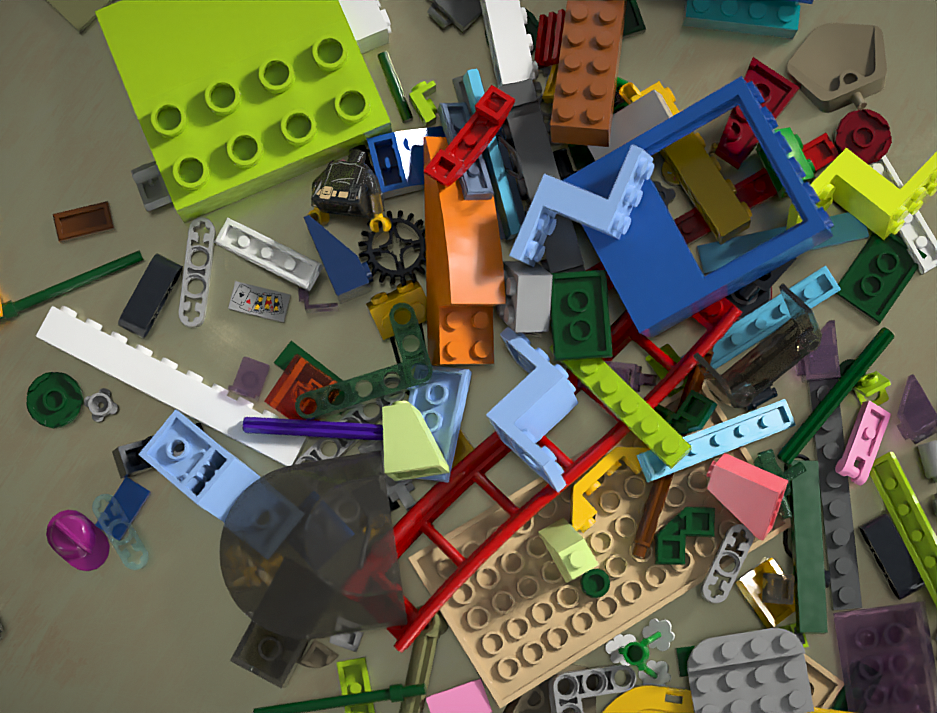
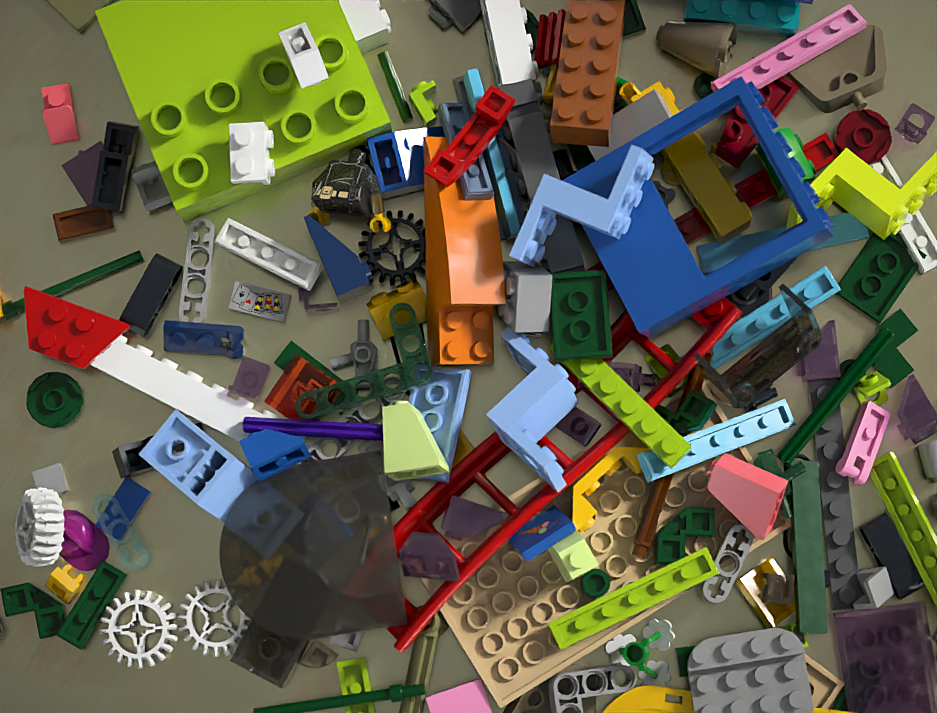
light grey plate [84,388,118,422] -> none
none -> dark green tile [0,582,67,639]
none -> white gear [15,488,65,567]
none -> red wing [24,286,130,370]
none -> light grey tile [32,463,70,495]
none -> coral slope [41,83,80,145]
none -> yellow tile [45,564,83,604]
none -> dark green tile [56,560,127,650]
none -> clear purple piece [61,141,128,206]
none -> black slope [92,121,139,211]
none -> white gear [100,590,179,669]
none -> dark blue plate [163,320,244,359]
none -> white gear [178,578,257,657]
none -> white bracket [229,122,275,185]
none -> blue slope [239,429,312,482]
none -> white slope [278,22,329,88]
none -> light grey piece [330,320,377,390]
none -> clear purple slope [399,532,460,582]
none -> clear purple slope [440,495,508,541]
none -> blue tile [508,505,577,561]
none -> lime plate [548,547,719,650]
none -> clear purple bracket [555,406,601,447]
none -> dark tan cone [656,20,738,78]
none -> dark green tile [692,73,718,100]
none -> bright pink tile [711,4,867,92]
none -> light grey panel [853,567,895,610]
none -> dark green tile [873,308,919,389]
none -> clear purple bracket [894,103,935,144]

